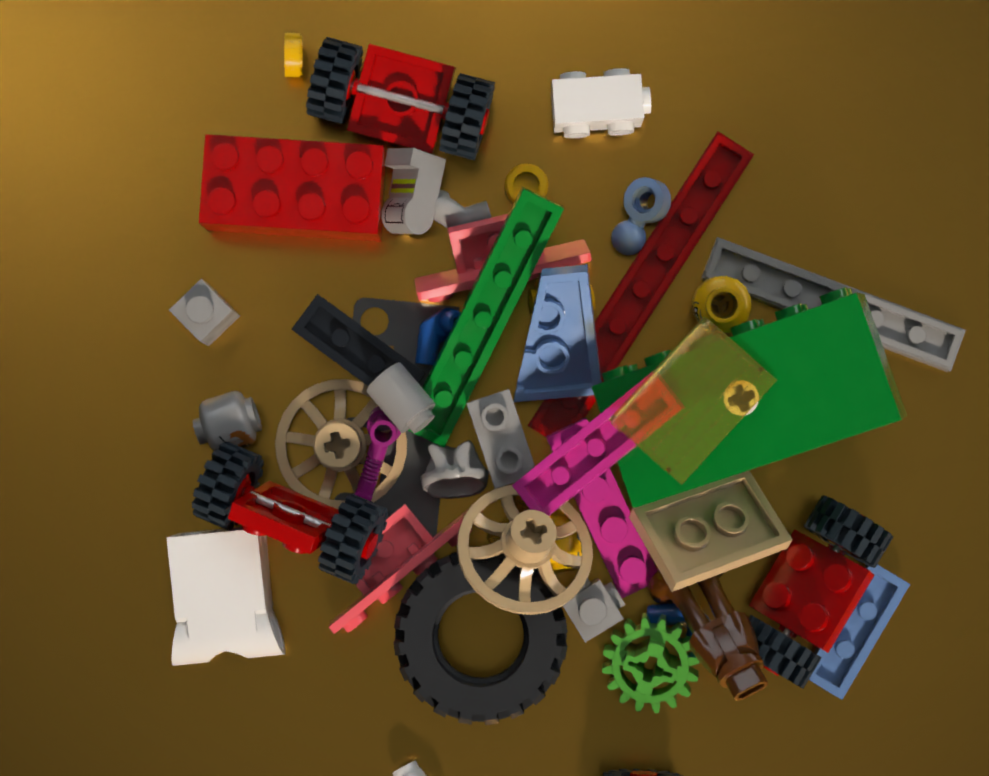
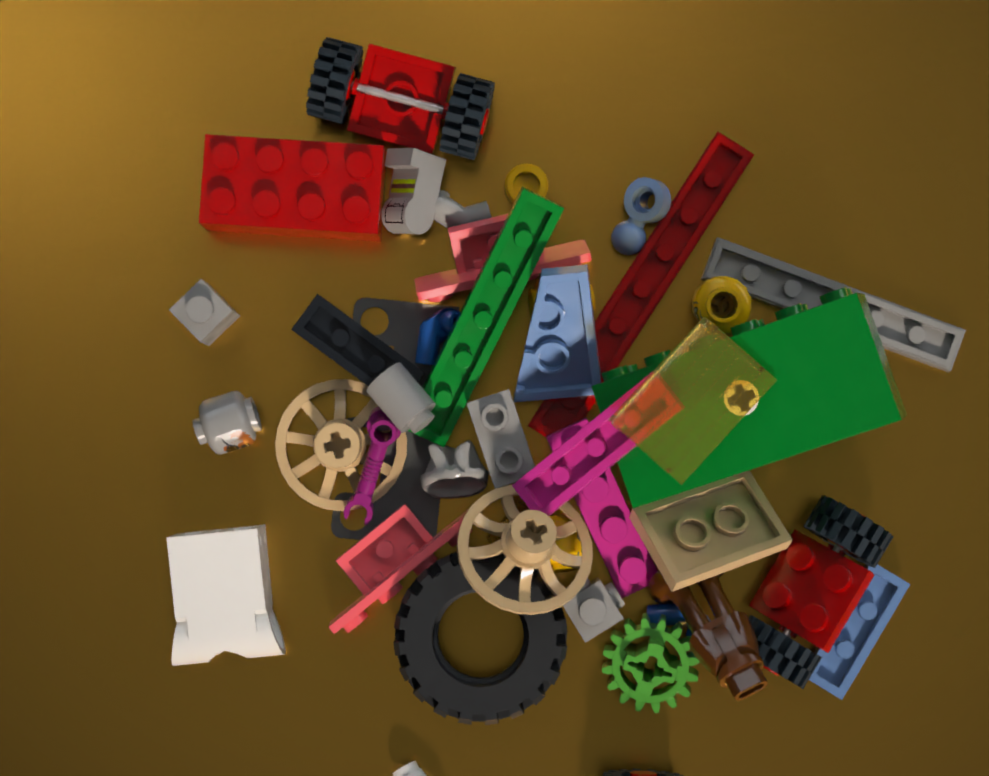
plate [192,442,388,584] -> none
yellow tile [284,33,303,78] -> none
white brick [551,68,651,138] -> none

